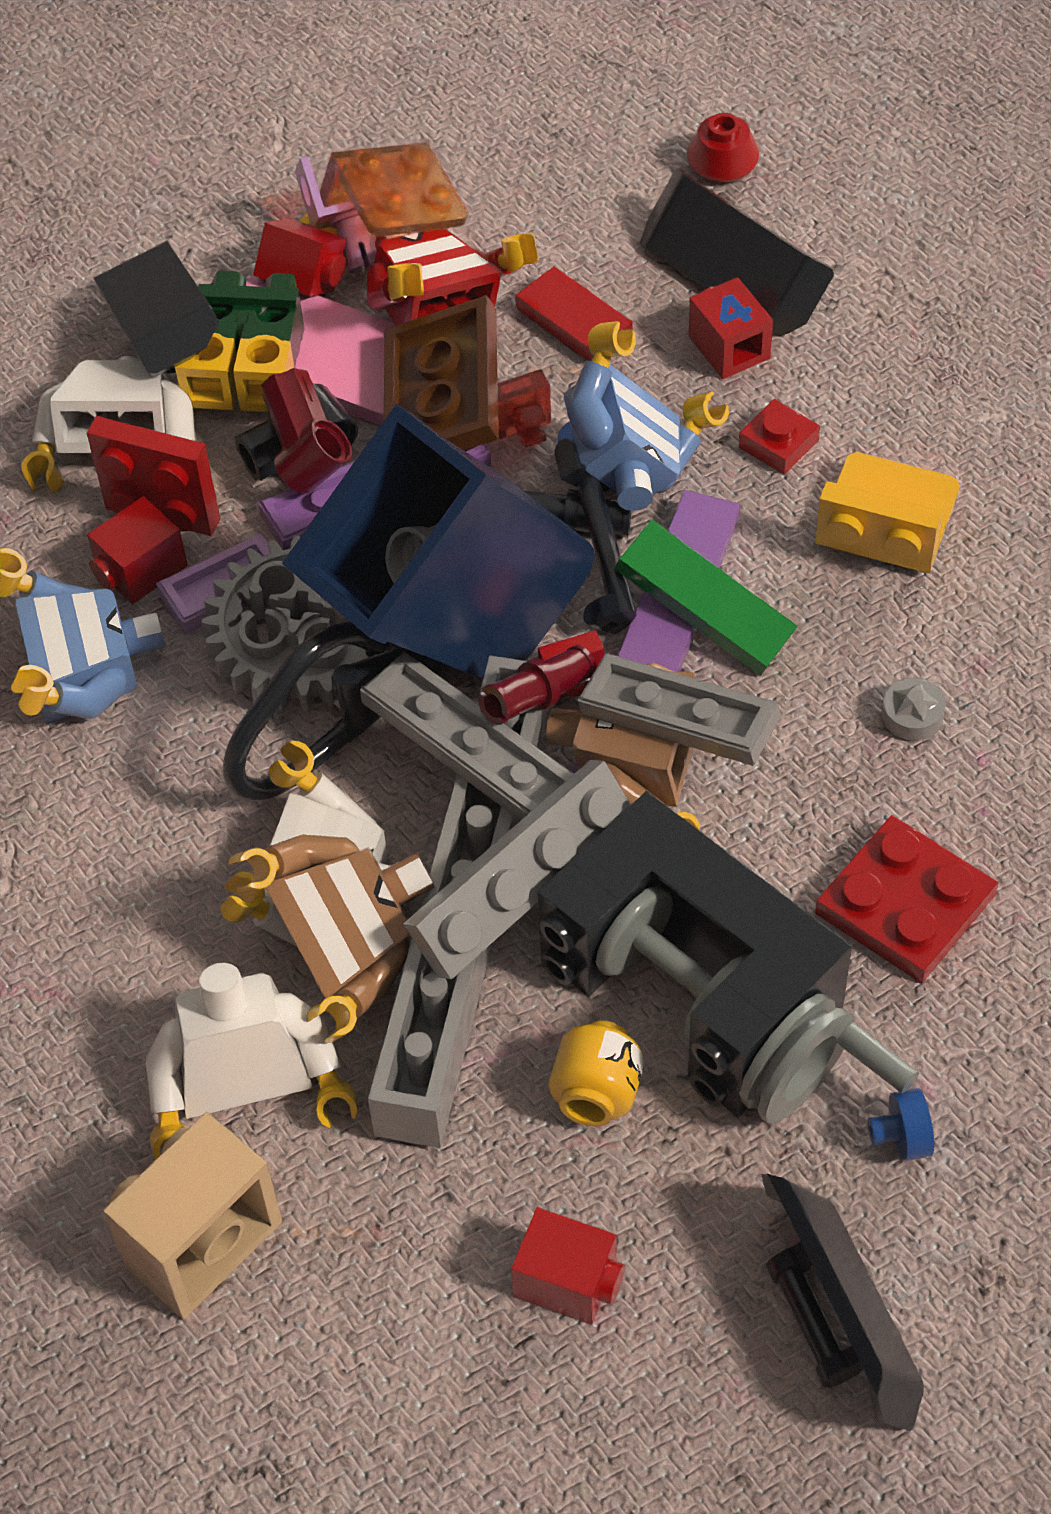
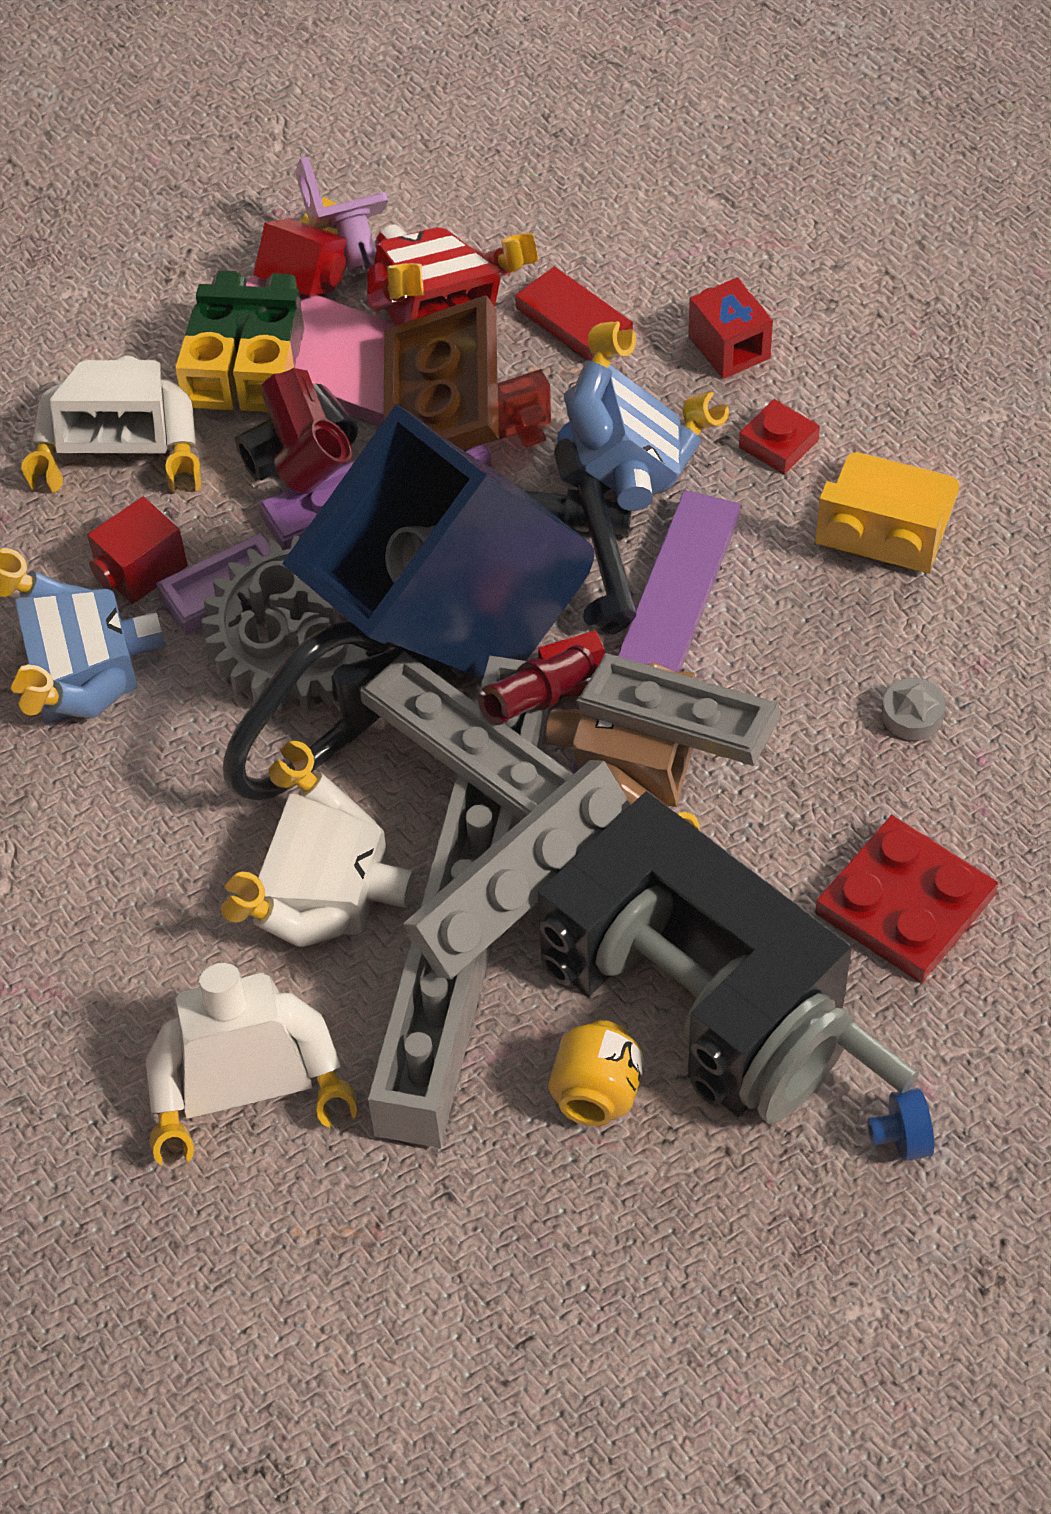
red plate [86,416,220,537] -> none
black piece [93,241,219,377] -> none
tan brick [103,1112,283,1321] -> none
torso [228,834,435,1043] -> none
clear orange bracket [320,142,468,236] -> none
red brick [511,1207,625,1325] -> none
green tile [614,519,798,676] -> none
black piece [640,168,834,337] -> none
red cone [687,113,759,183] -> none
black piece [761,1174,924,1431] -> none

